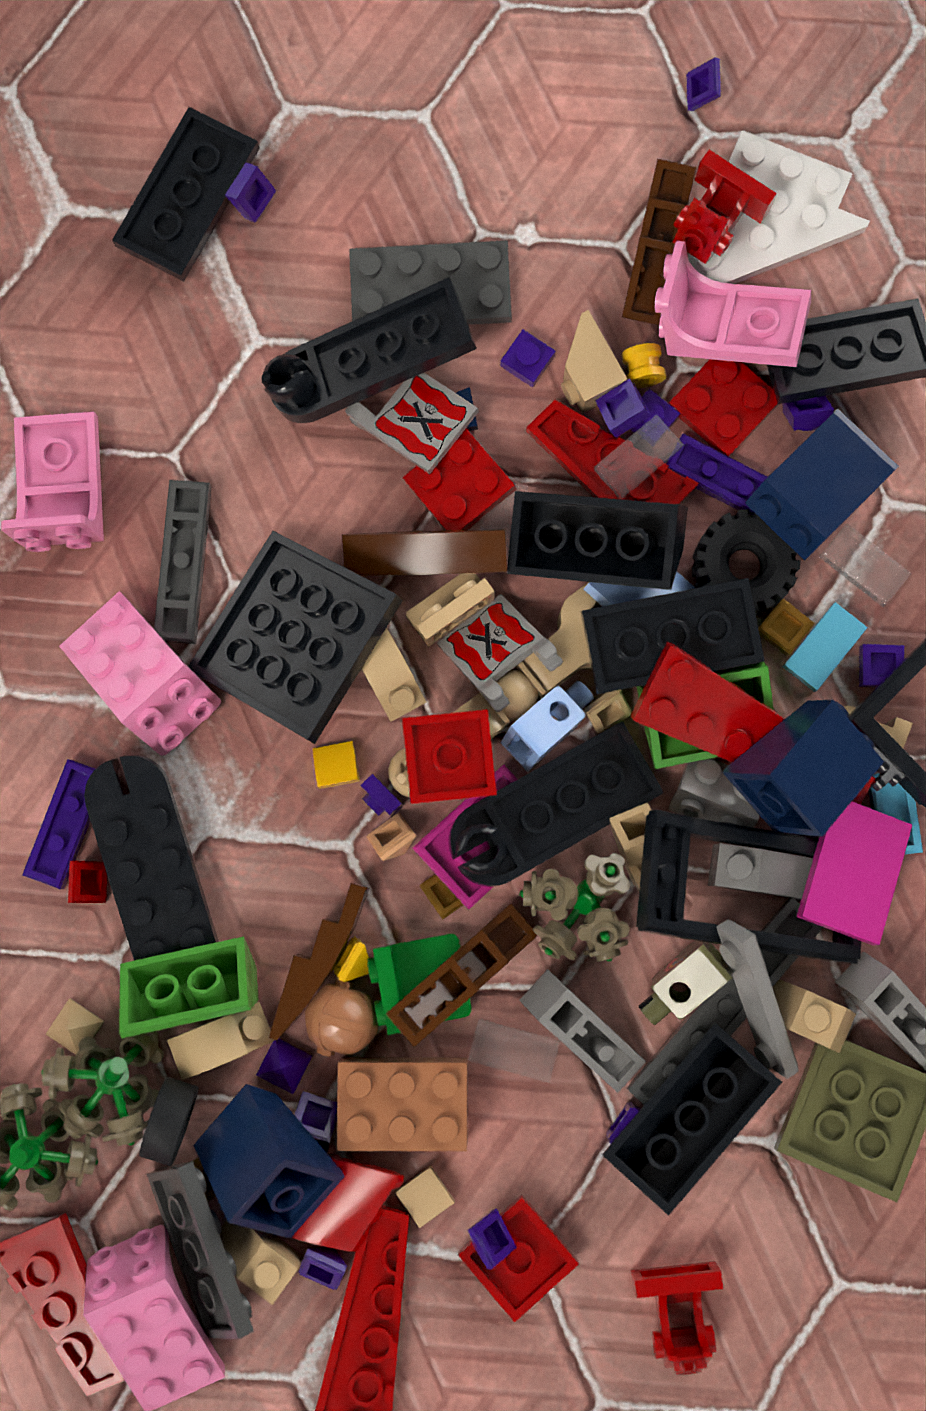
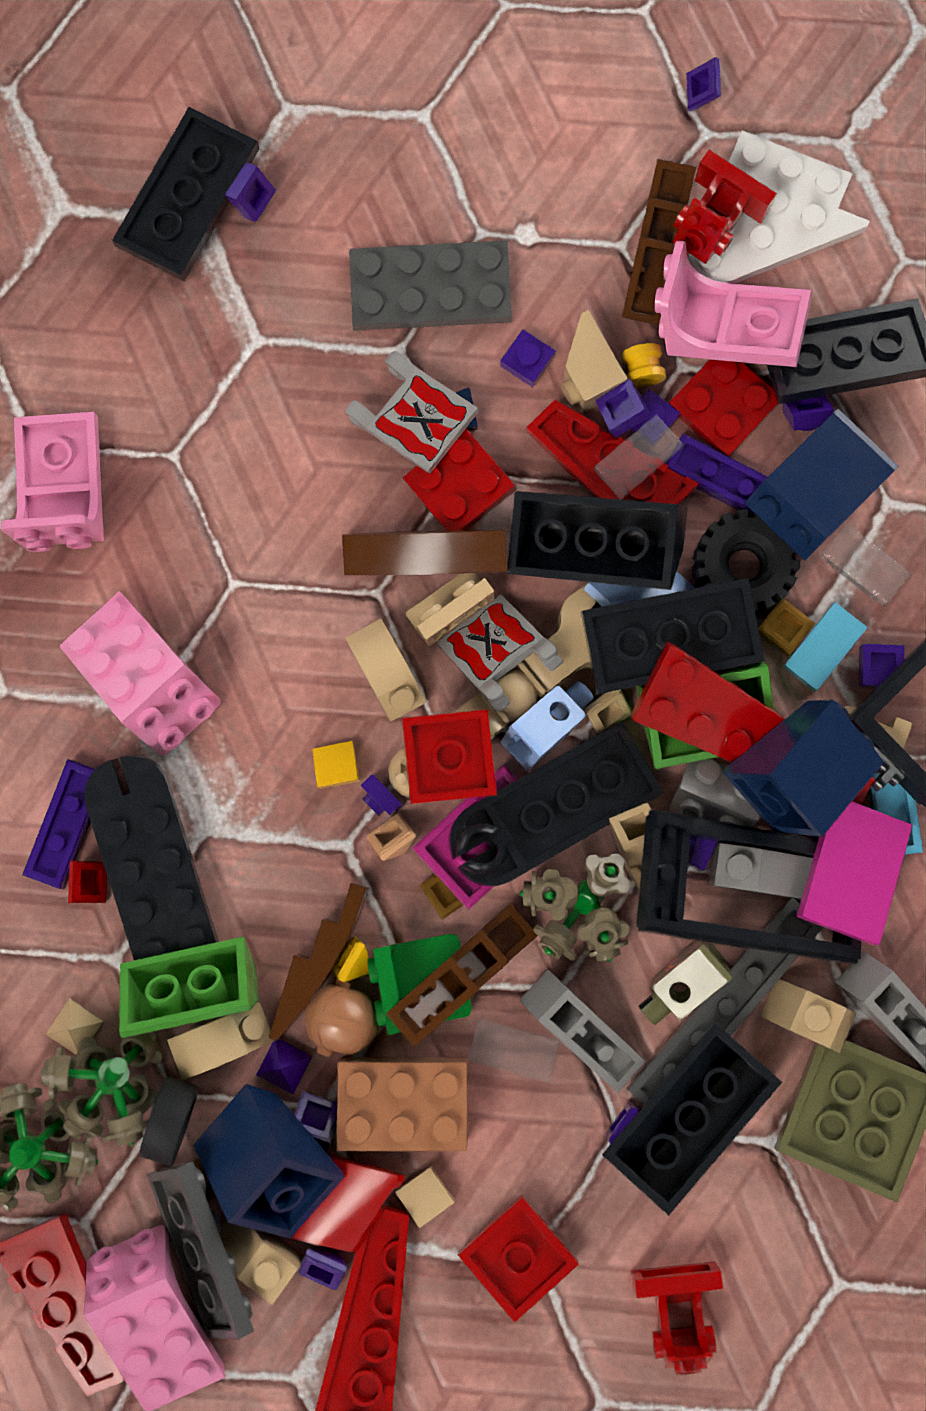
dark grey plate [154,480,212,644] -> none
black plate [188,531,403,744] -> none
black plate [261,277,477,423] -> none
dark purple slope [468,1208,517,1270] -> none
light grey plate [716,919,799,1079] -> none
none -> dark purple plate [688,837,717,871]

